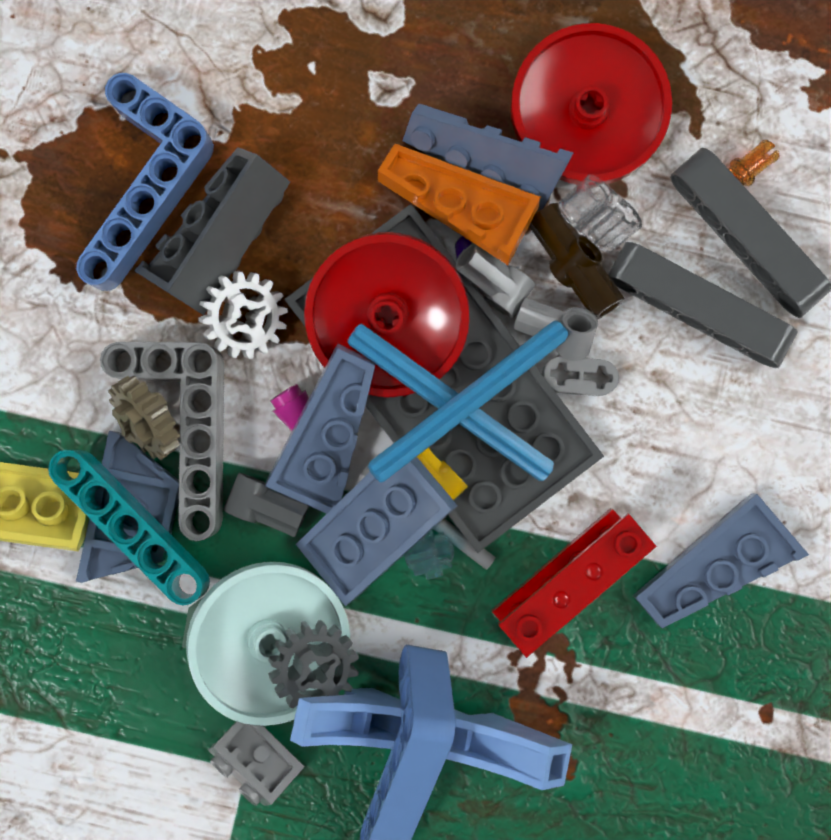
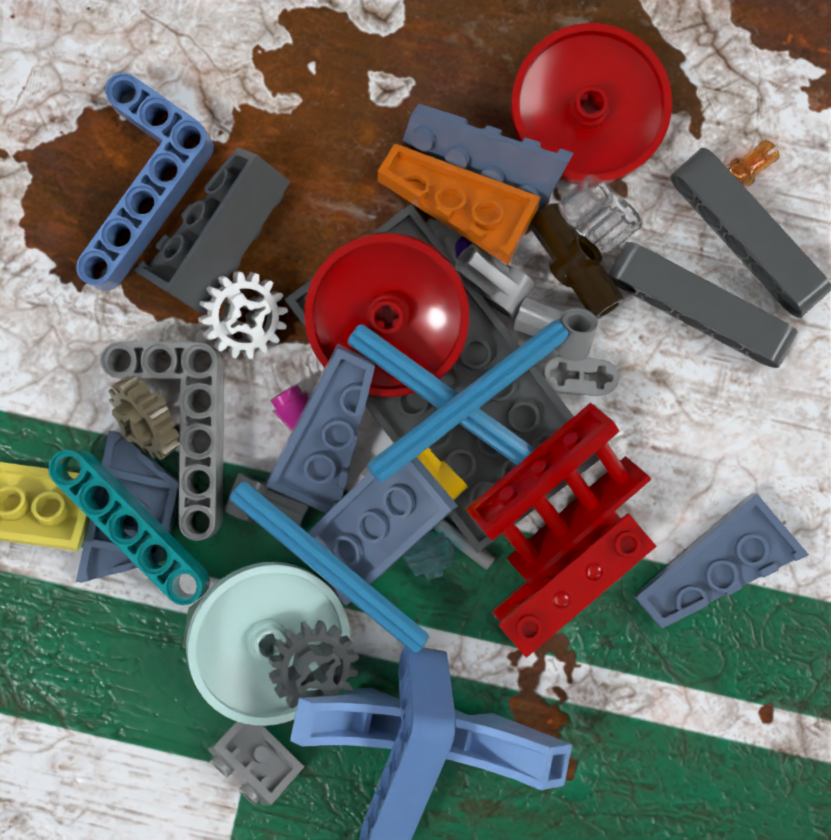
none -> dark azure axle [230,482,429,653]
none -> red fence [465,402,651,585]

